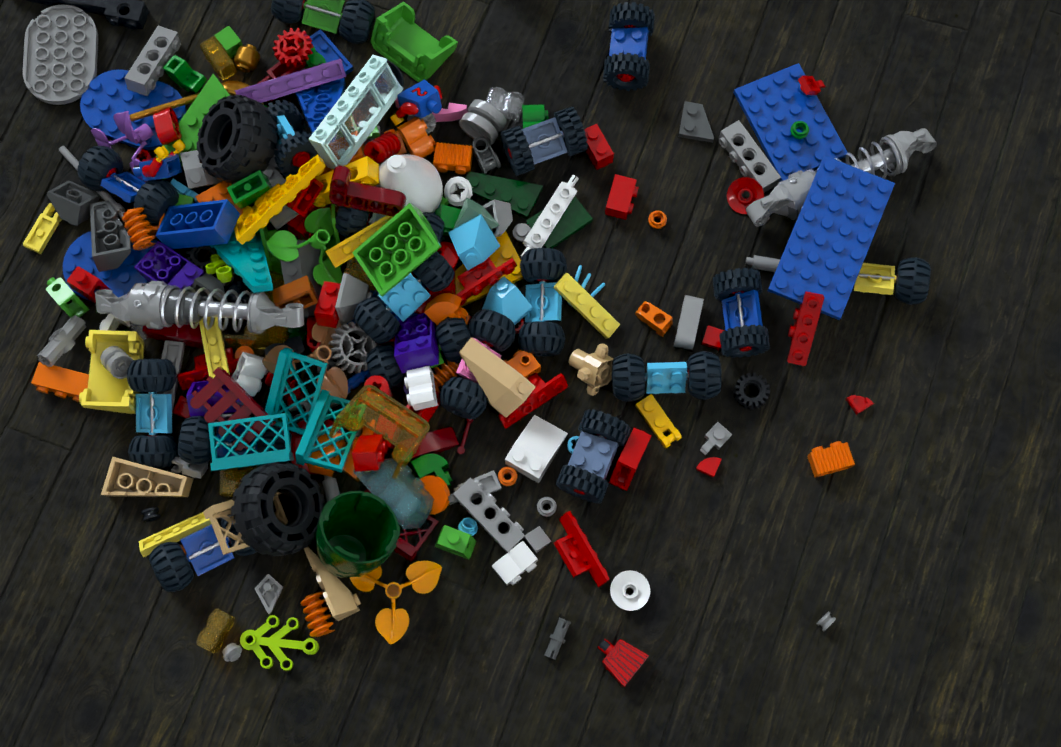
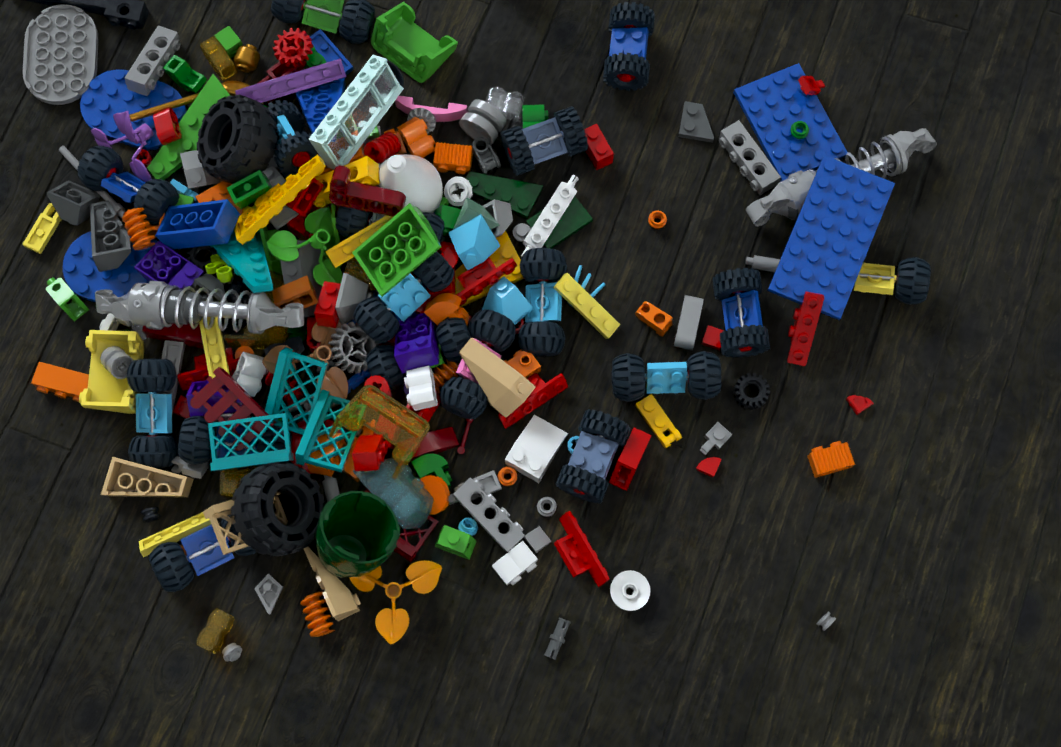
light grey piece [37,315,86,367] -> none
red torso [67,266,111,303] -> none
torso [133,139,185,181] -> none
lime plant [240,615,319,671] -> none
blue torso [390,80,442,126] -> none
tan piece [569,344,614,396] -> none
red torso [598,639,648,688] -> none
red brick [605,174,639,220] -> none
red dish [727,177,764,214] -> none

